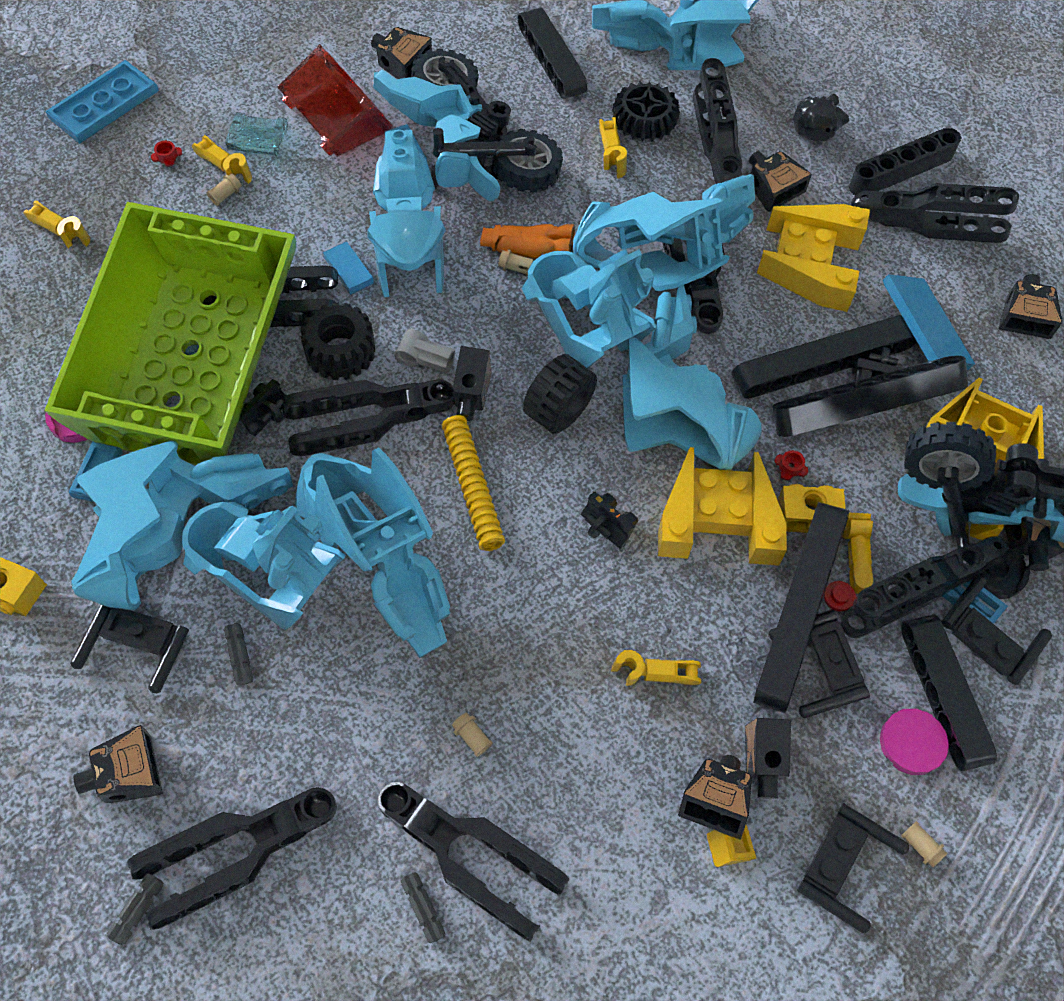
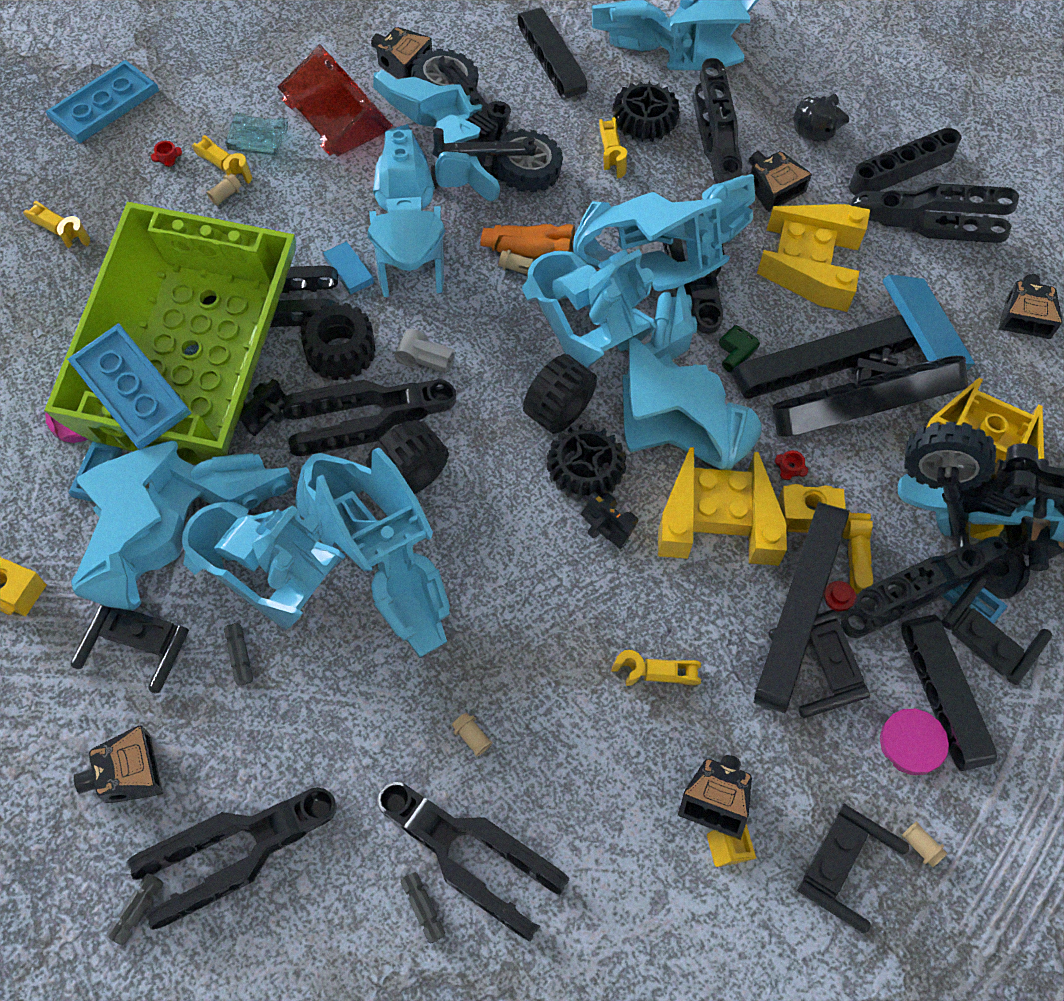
yellow piece [441,415,505,551] -> none
black torso [452,346,492,421] -> none
black torso [745,717,791,799] -> none
none -> dark azure tile [67,323,191,450]
none -> black tyre [366,420,449,494]
none -> black gear [546,424,626,501]
none -> dark green piece [719,325,760,373]

